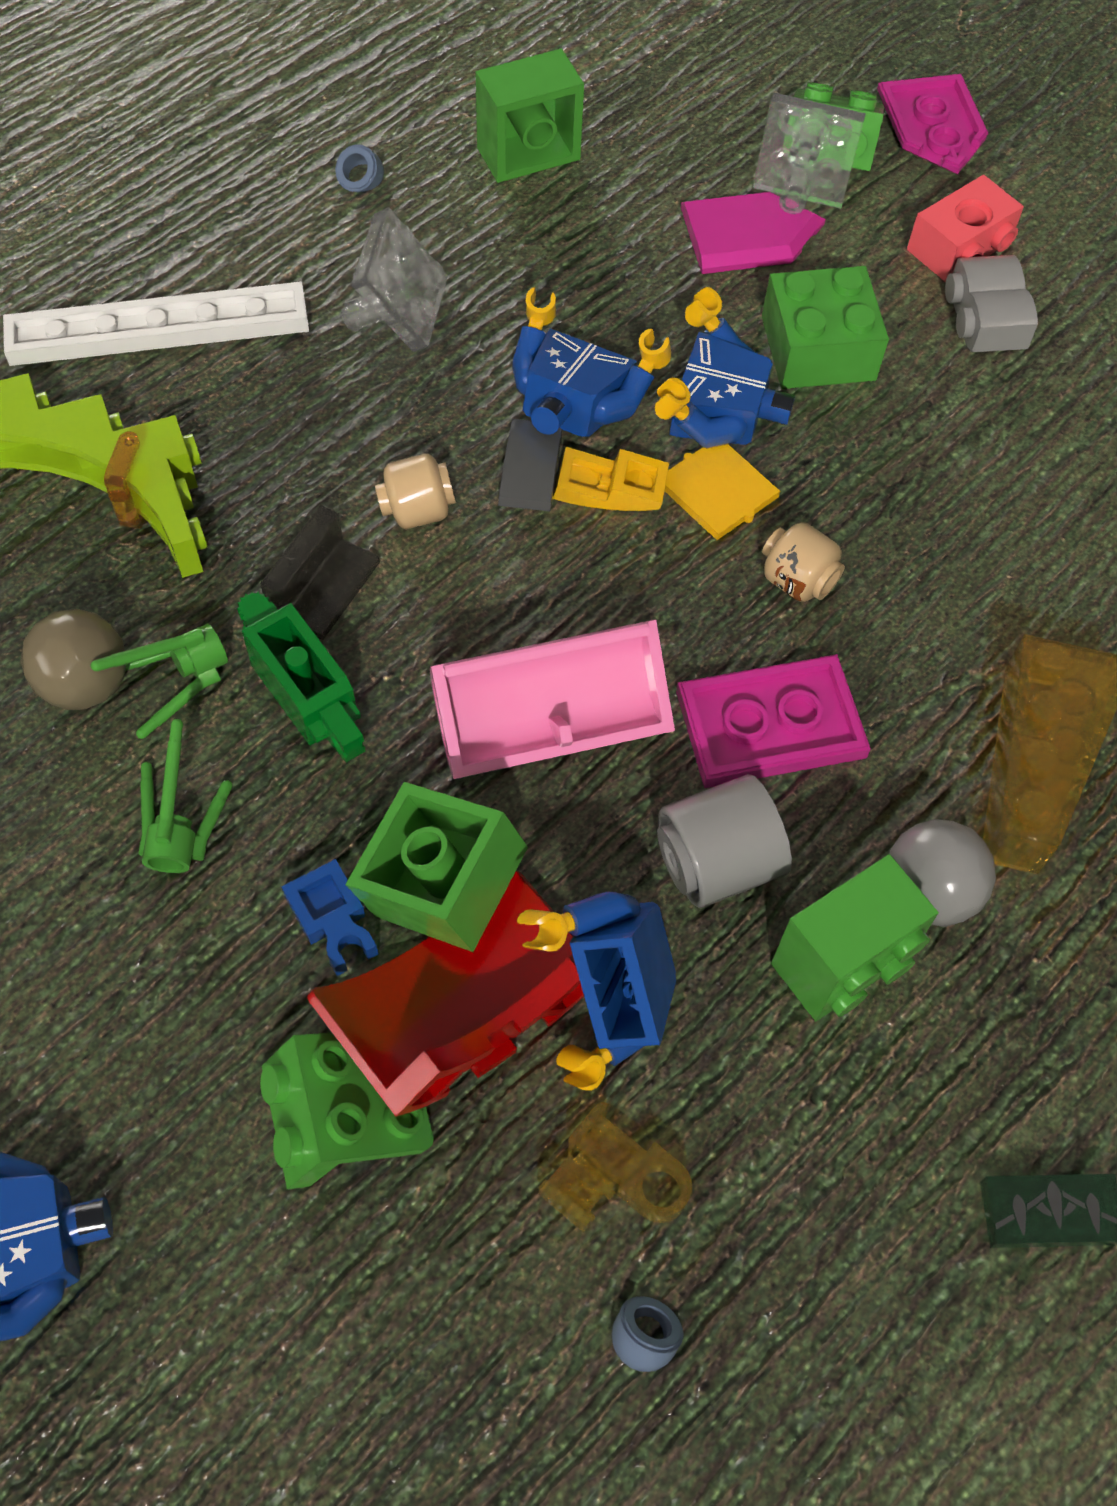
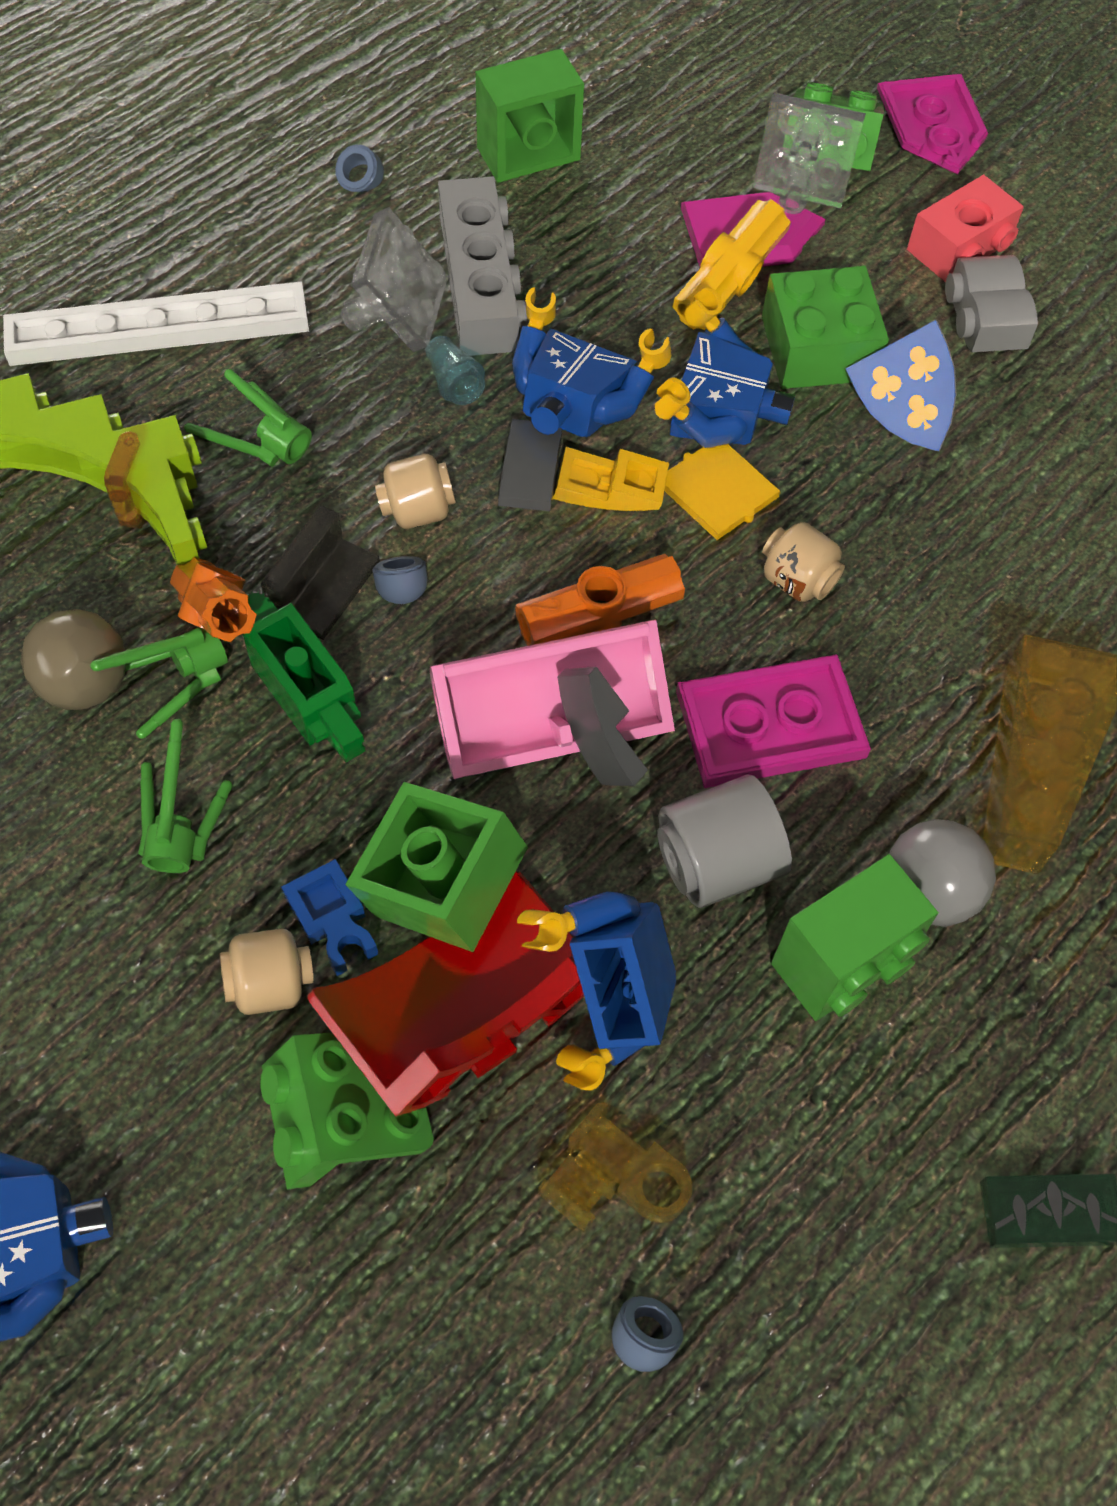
none -> orange piece [170,557,257,643]
none -> bright green plant [184,369,312,467]
none -> tan head [219,929,313,1015]
none -> sand blue piece [372,556,428,604]
none -> clear light blue cone [426,336,485,405]
none -> light grey brick [438,176,527,357]
none -> orange piece [516,553,685,646]
none -> dark grey slope [557,667,648,786]
none -> yellow piece [672,199,791,330]
none -> shield [846,320,957,451]

